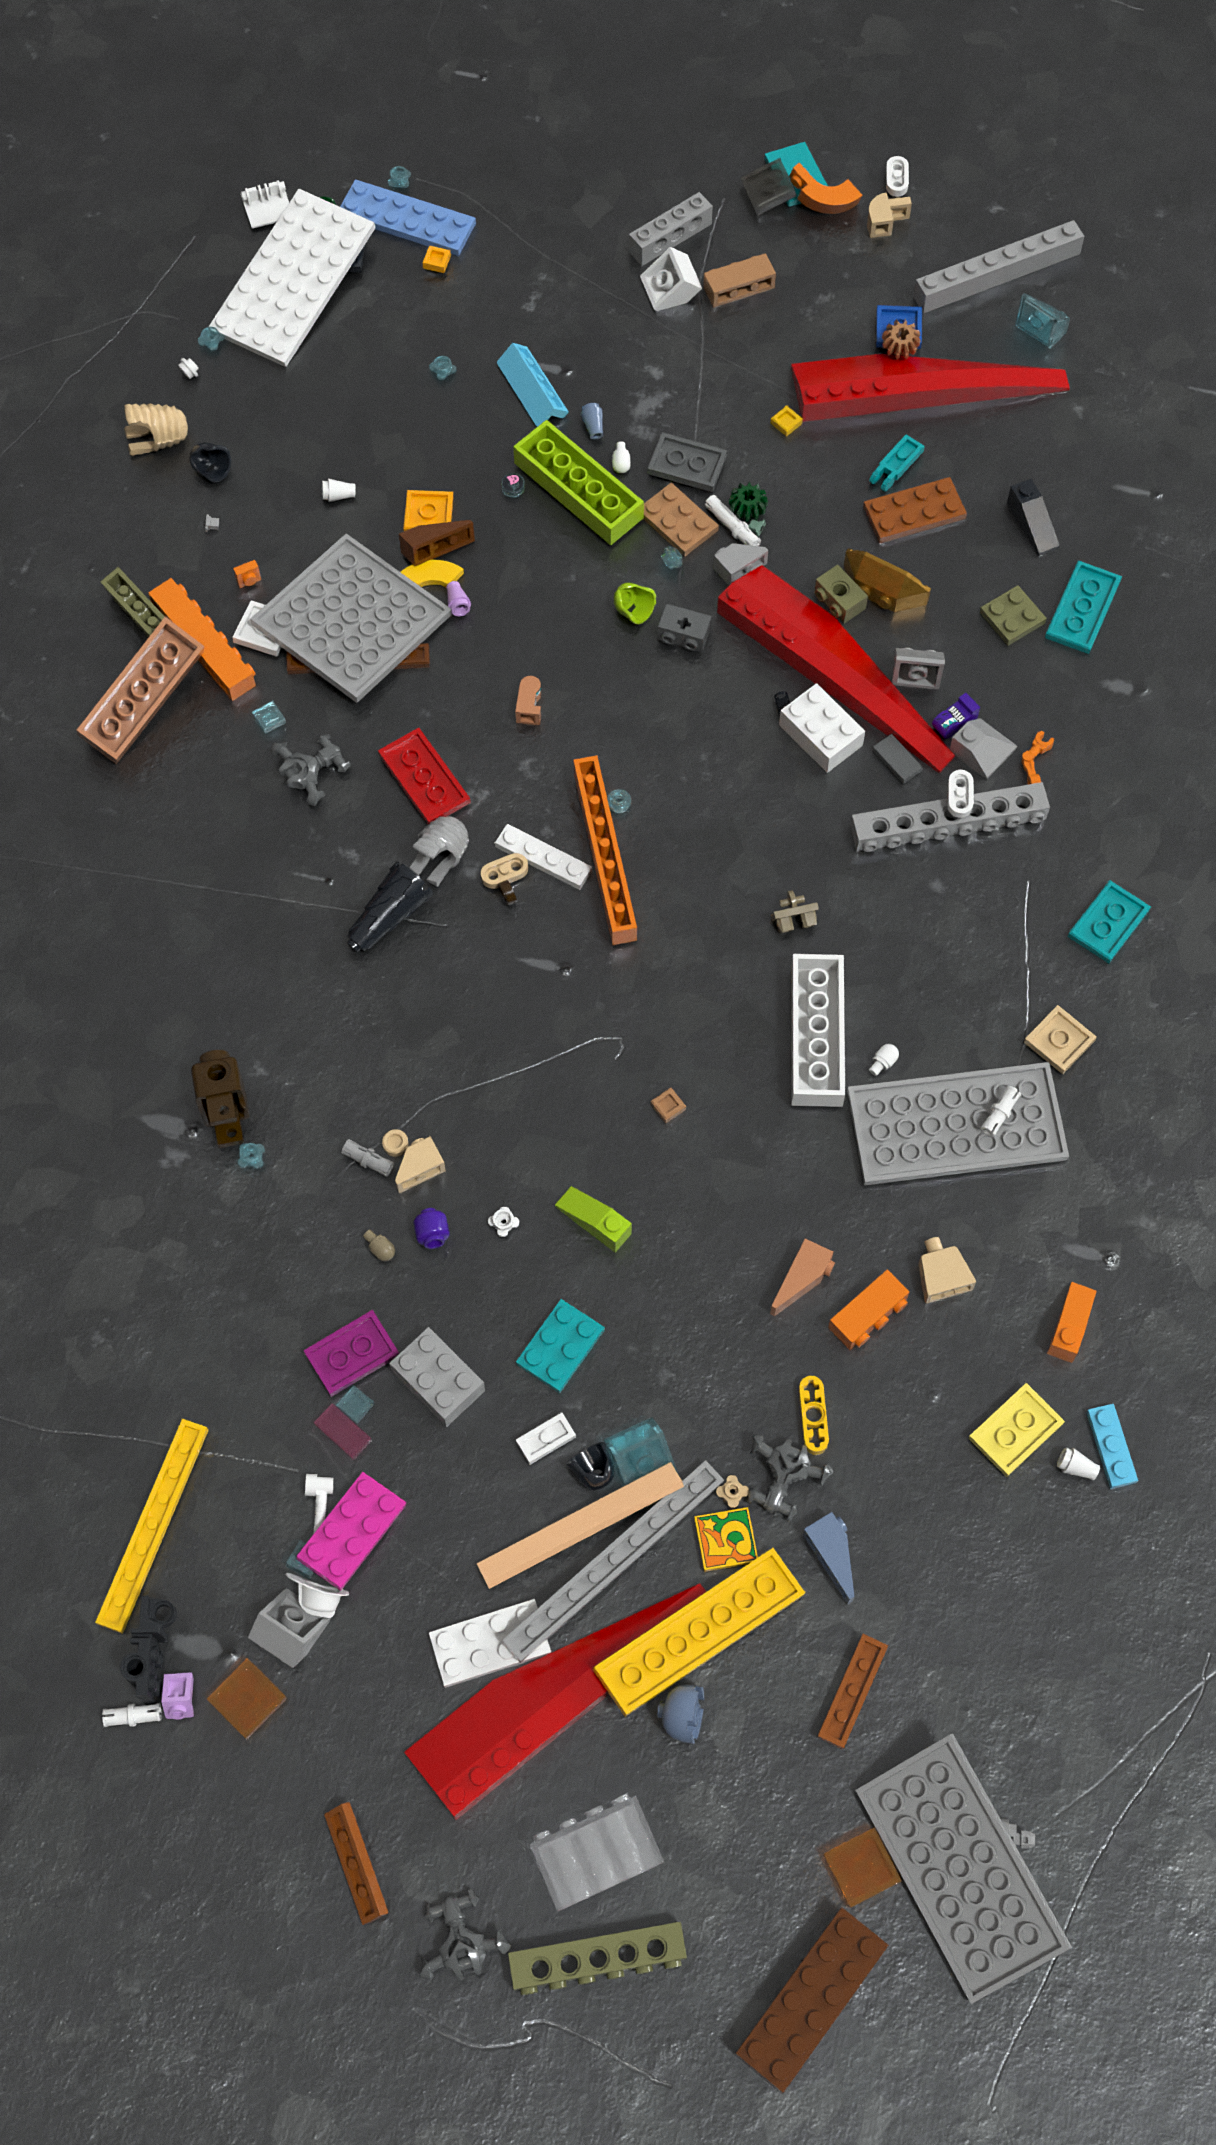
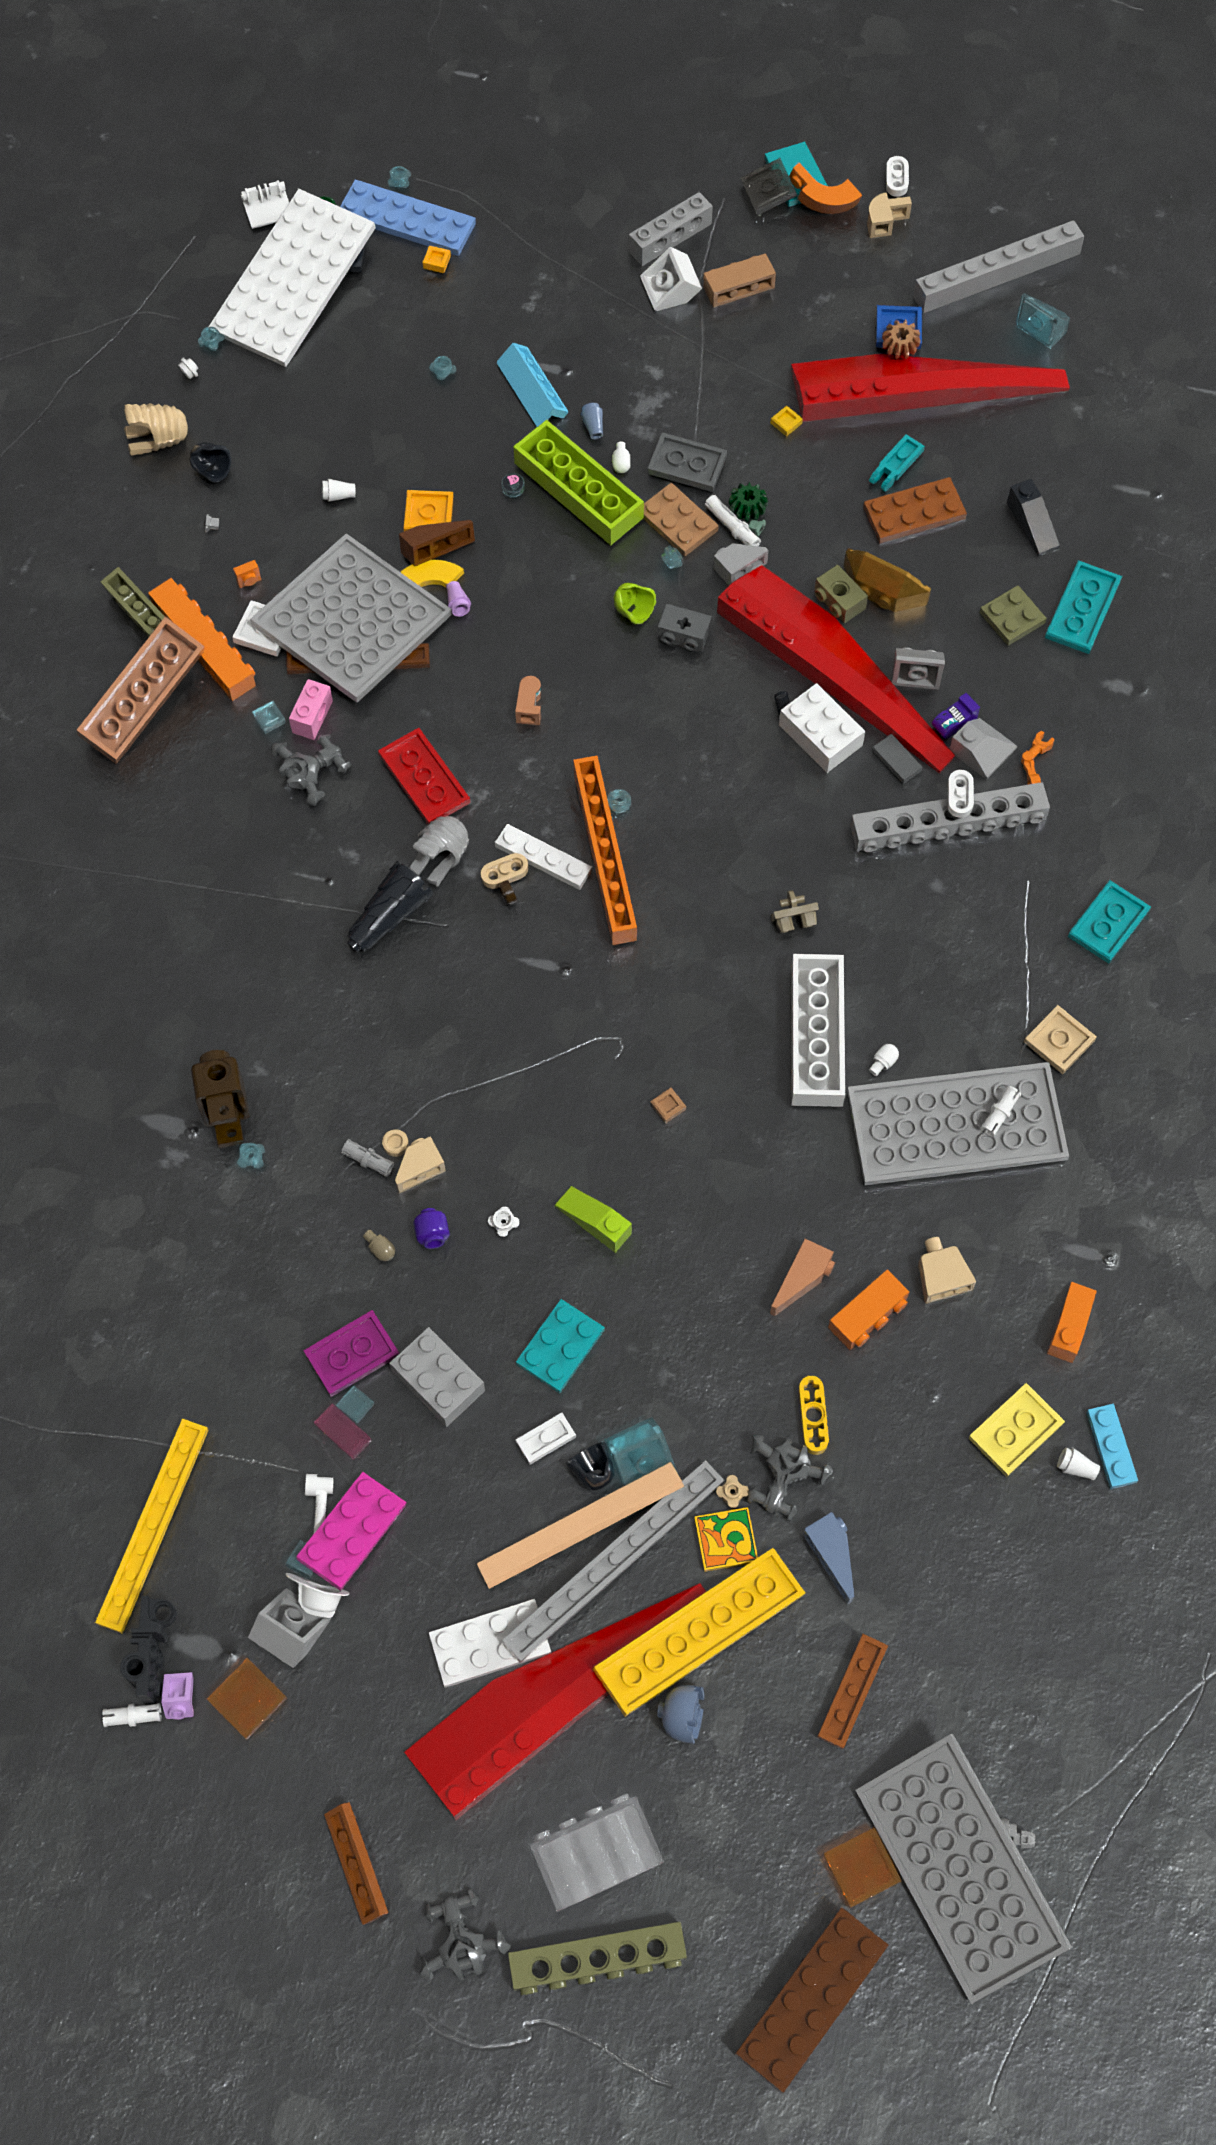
none -> bright pink brick [289,679,333,740]

